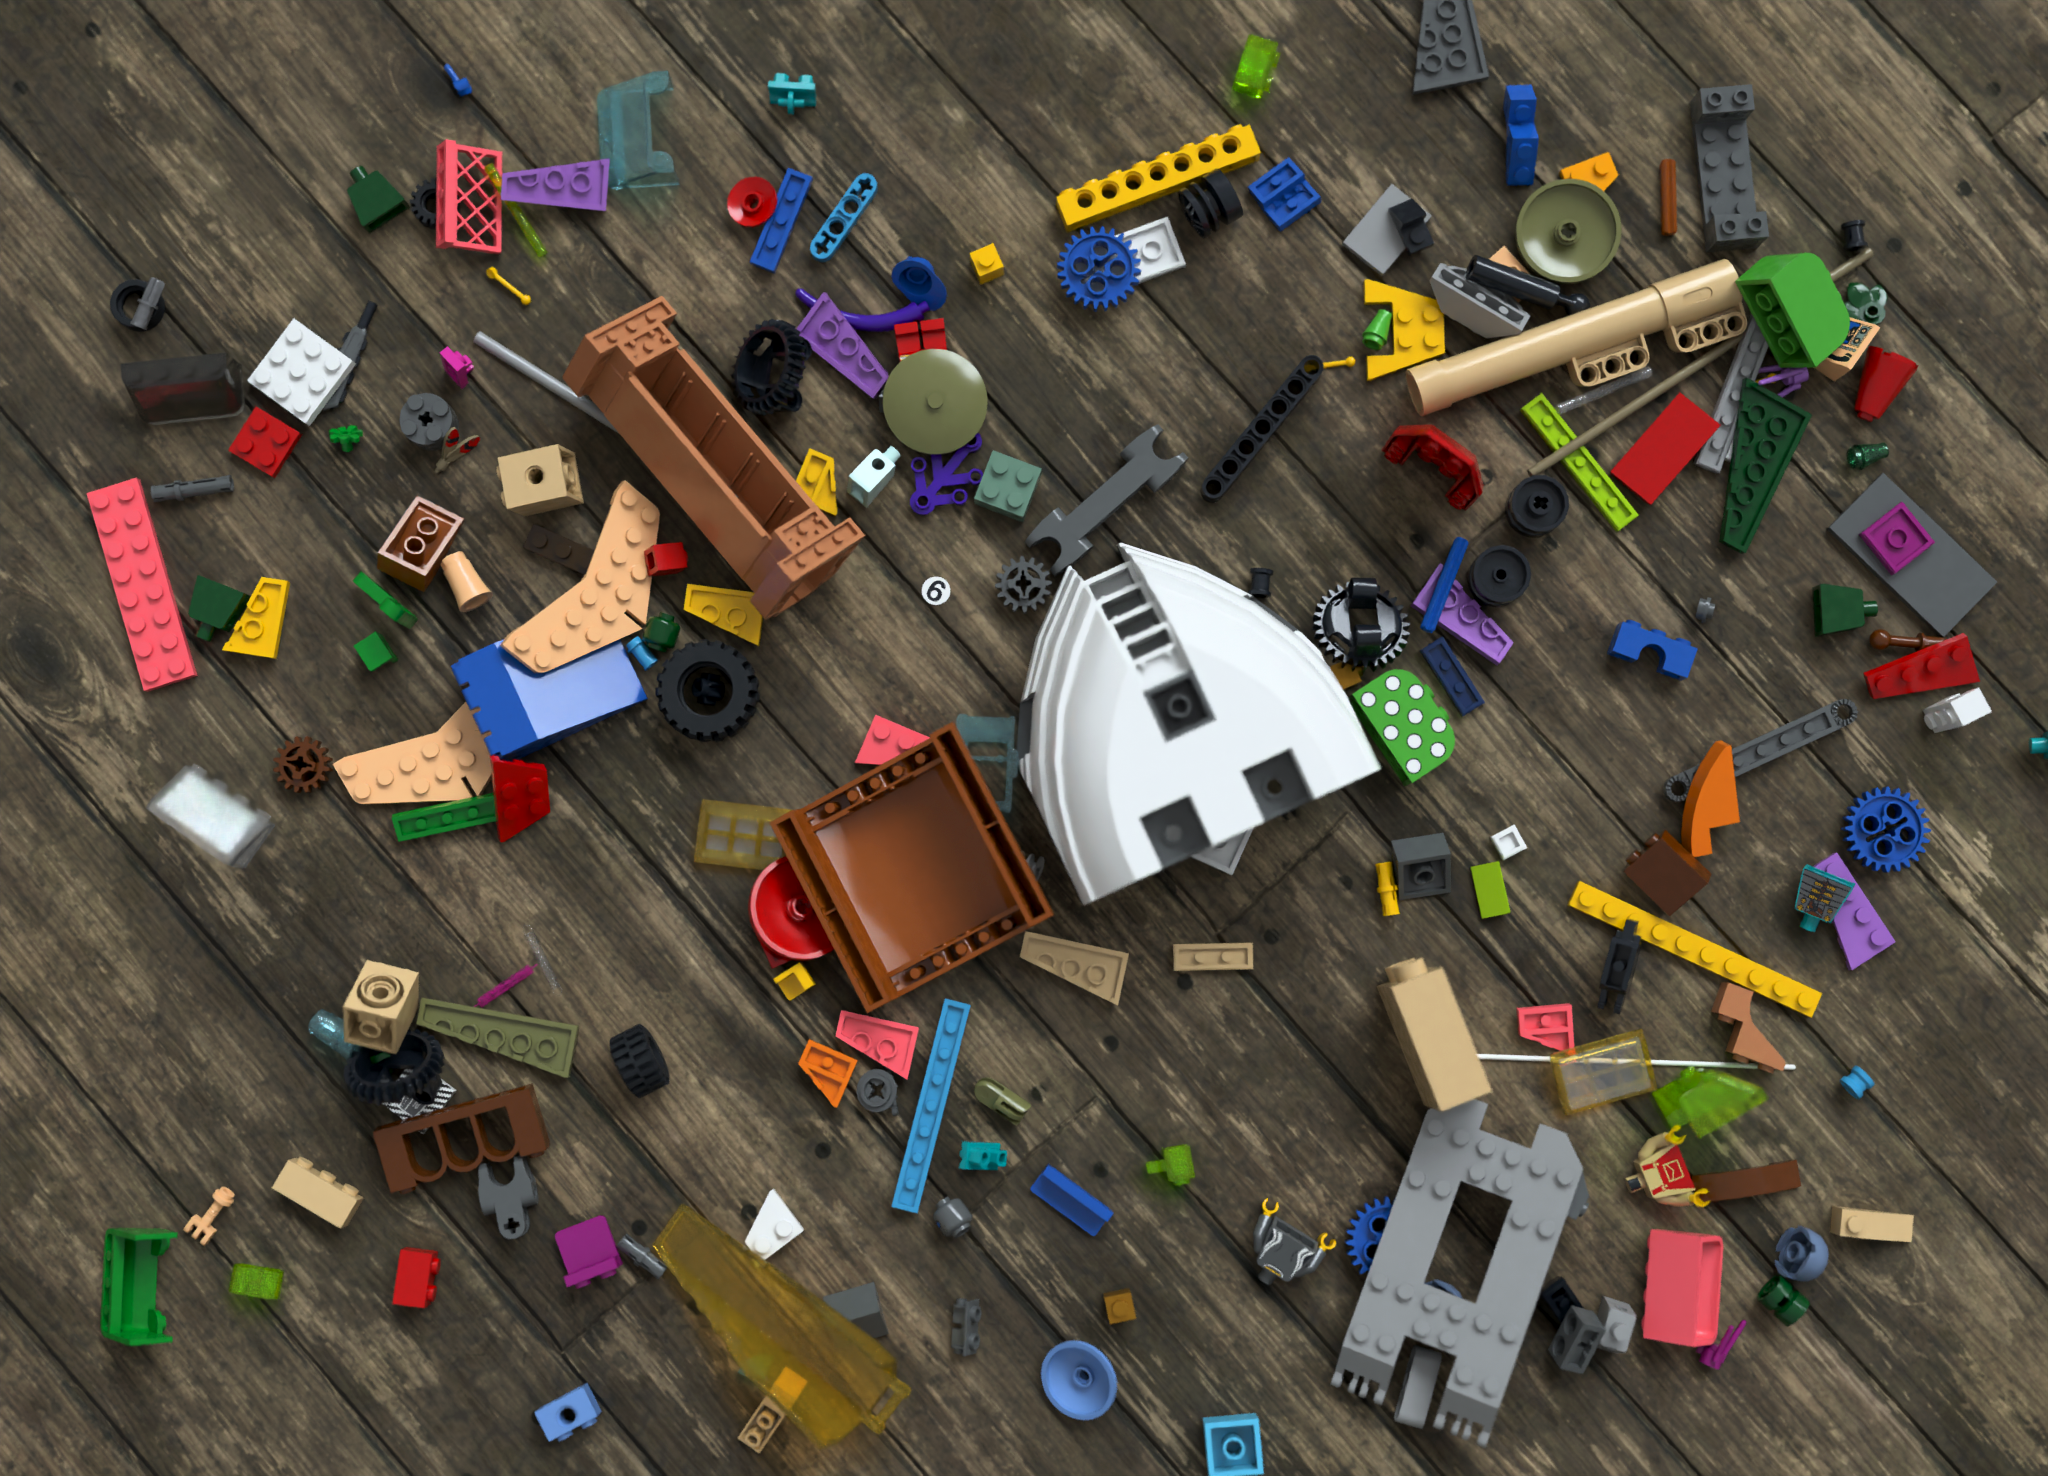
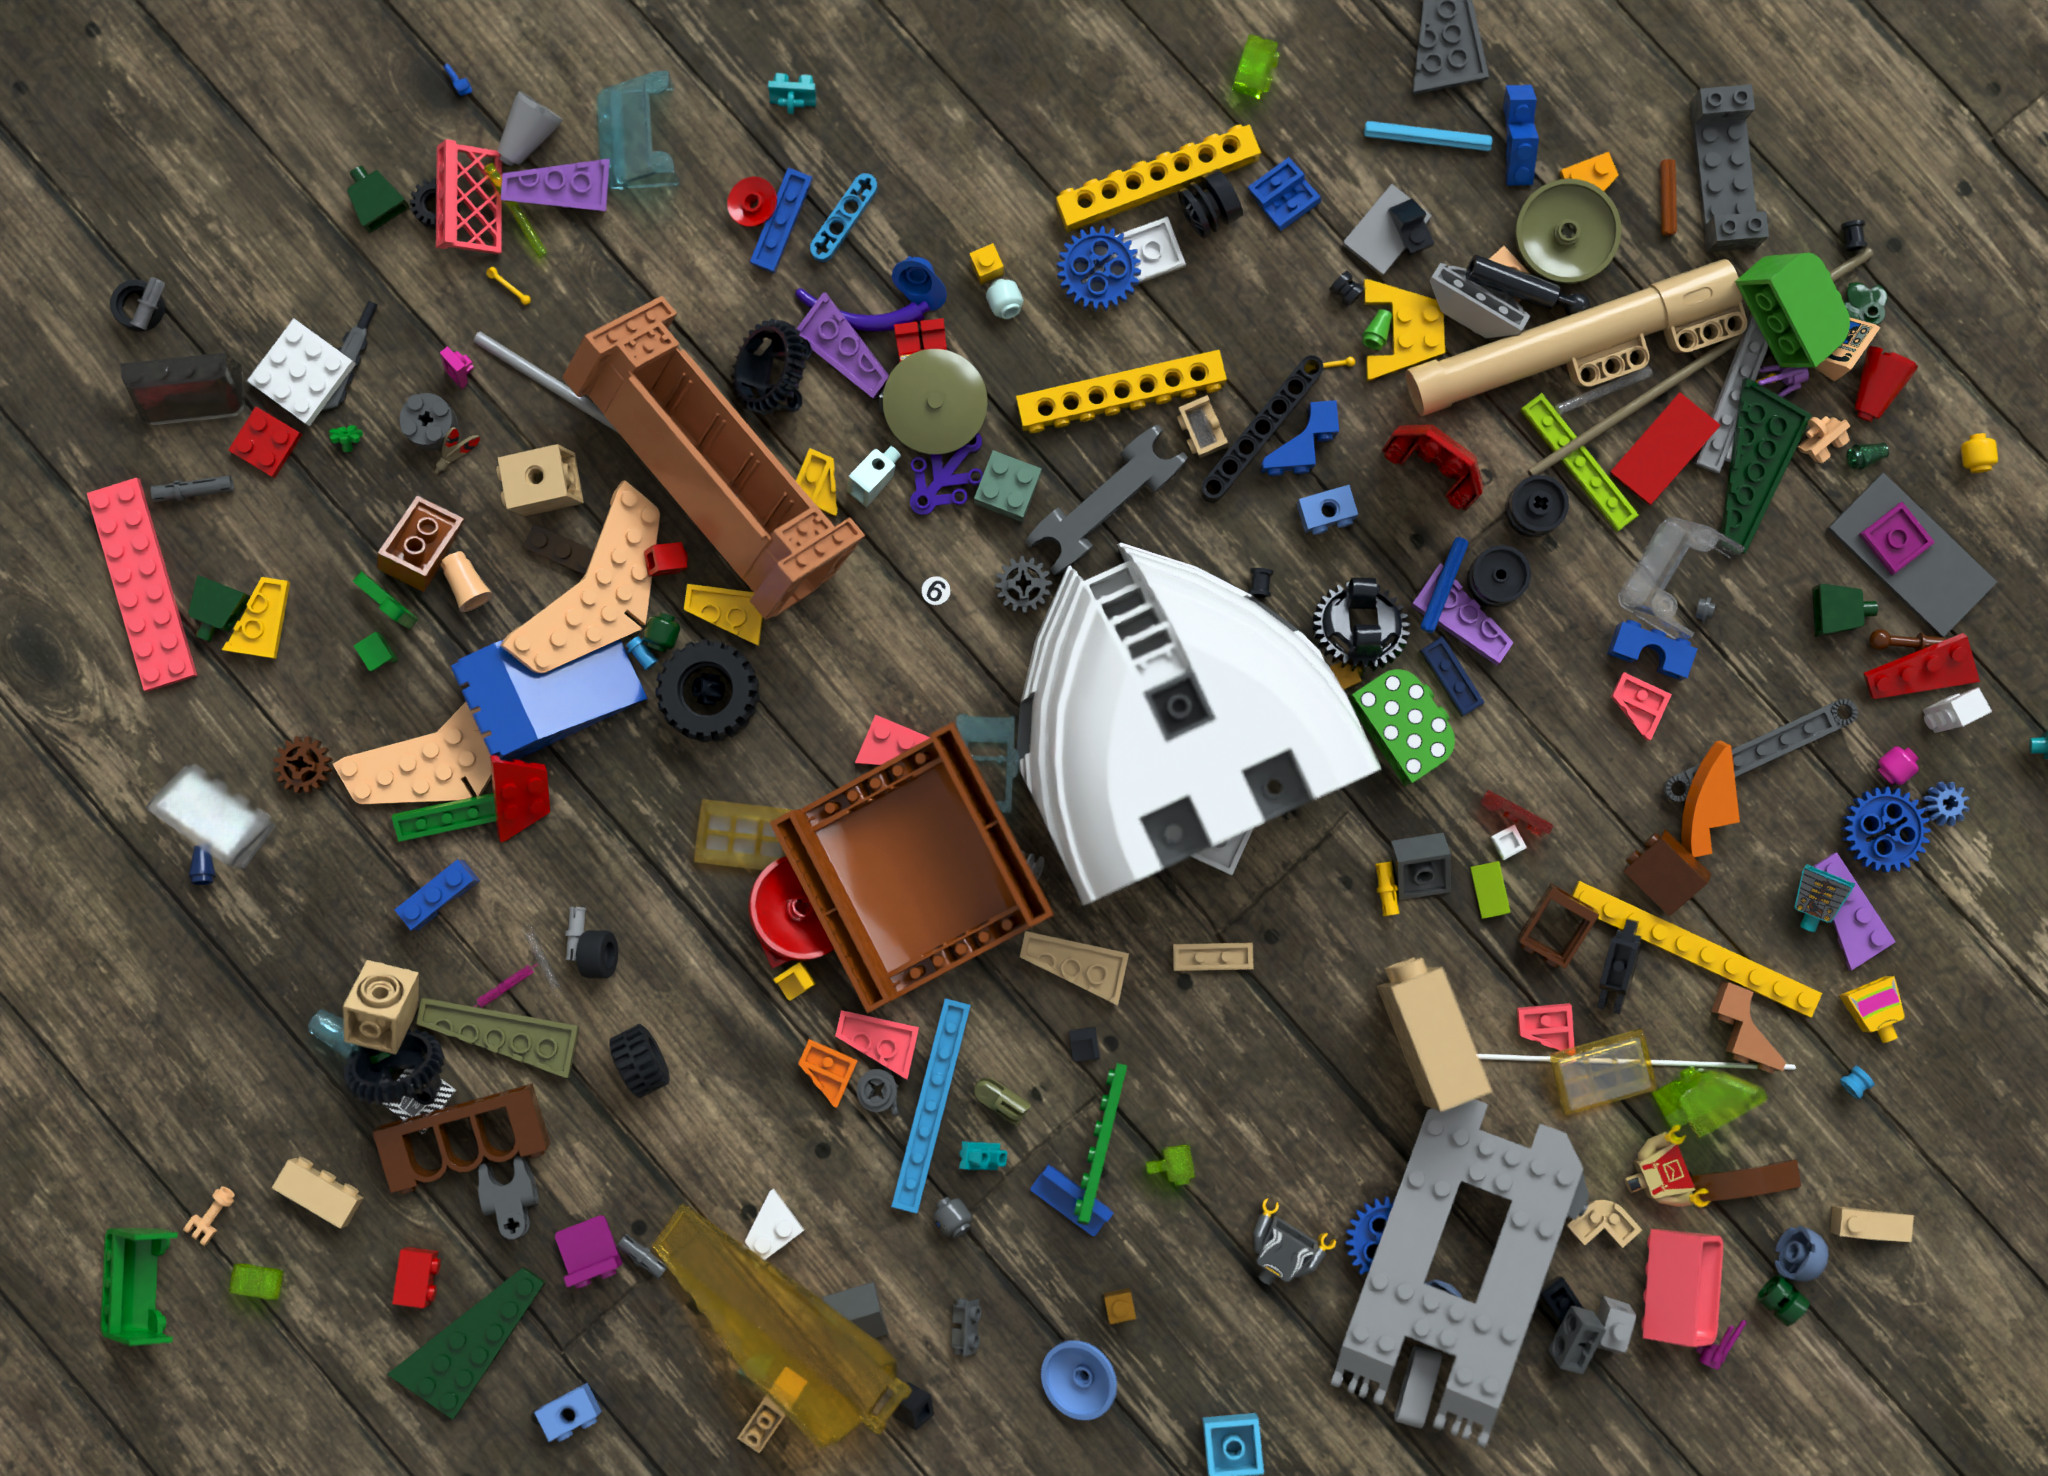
none -> dark blue cone [188,845,216,885]
none -> dark green wing [387,1267,546,1419]
none -> blue arch [395,859,480,931]
none -> light grey cone [497,91,563,167]
none -> light grey pin [565,907,586,961]
none -> black tyre [576,930,618,979]
none -> black panel [889,1382,935,1430]
none -> light aqua head [986,279,1024,319]
none -> yellow brick [1016,349,1227,433]
none -> black panel [1069,1027,1100,1062]
none -> green plate [1074,1063,1127,1225]
none -> tan window [1176,395,1229,458]
none -> blue arch [1261,400,1339,476]
none -> medium blue brick [1296,485,1358,535]
none -> black wheel [1329,271,1366,308]
none -> medium azure axle [1364,121,1492,151]
none -> clear red hinge [1480,790,1553,836]
none -> reddish brown window [1518,883,1599,969]
none -> tan plate [1565,1200,1642,1248]
none -> coral wing [1611,672,1672,741]
none -> clear windscreen [1618,517,1745,640]
none -> light nougat hips [1797,416,1850,463]
none -> yellow torso [1839,976,1904,1043]
none -> dark pink head [1877,746,1919,785]
none -> medium blue gear [1922,782,1970,826]
none -> yellow head [1961,433,1998,473]

